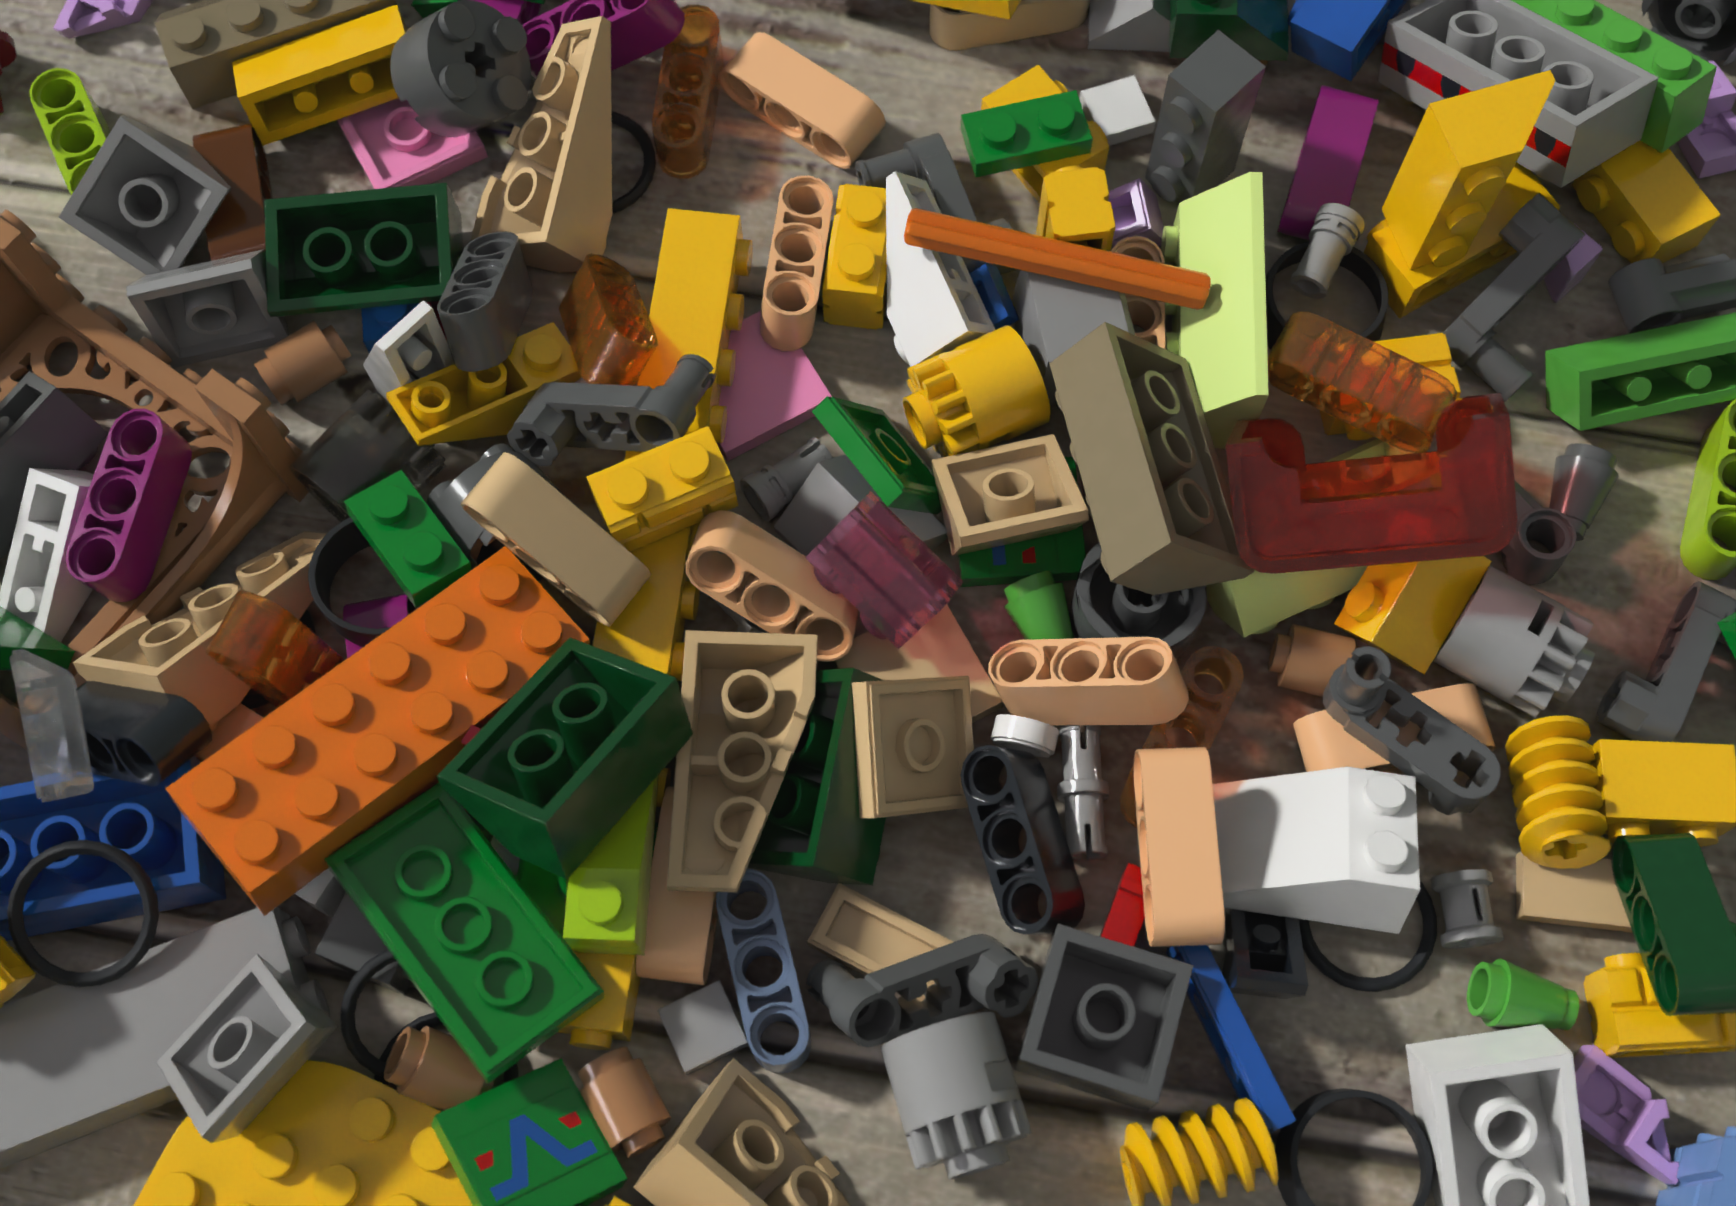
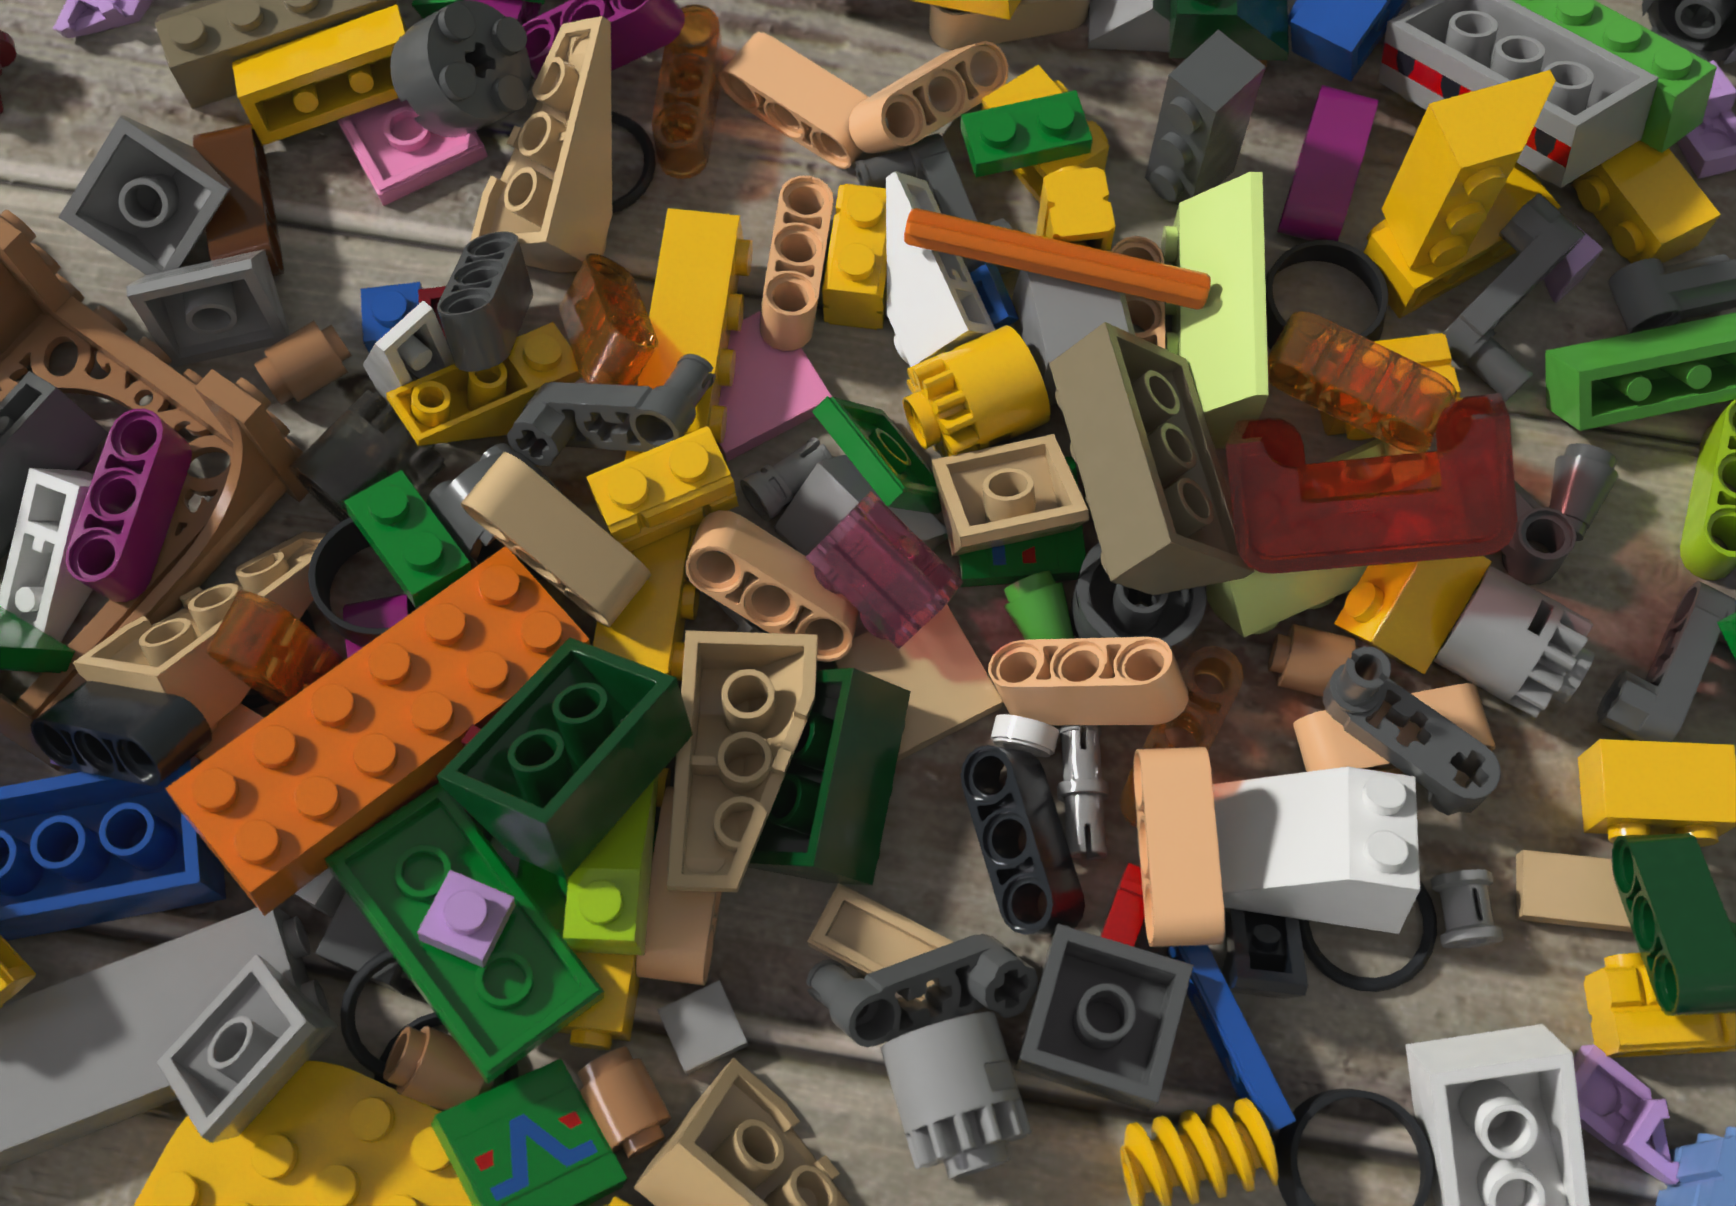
black tyre [7,840,159,987] -> none
clear slope [9,649,94,803] -> none
lime beam [29,68,110,195] -> none
dark green slope [264,182,463,317] -> none
sand blue beam [716,869,811,1074] -> none
tan tile [852,675,974,818] -> none
white tile [1080,75,1156,146] -> none
lavender slope [1108,178,1164,252] -> none
light grey pin [1290,203,1365,299] -> none
bright green cone [1467,959,1579,1031] -> none
yellow piece [1505,715,1611,869] -> none
none -> lavender plate [417,870,515,968]
none -> light nougat beam [849,41,1008,154]

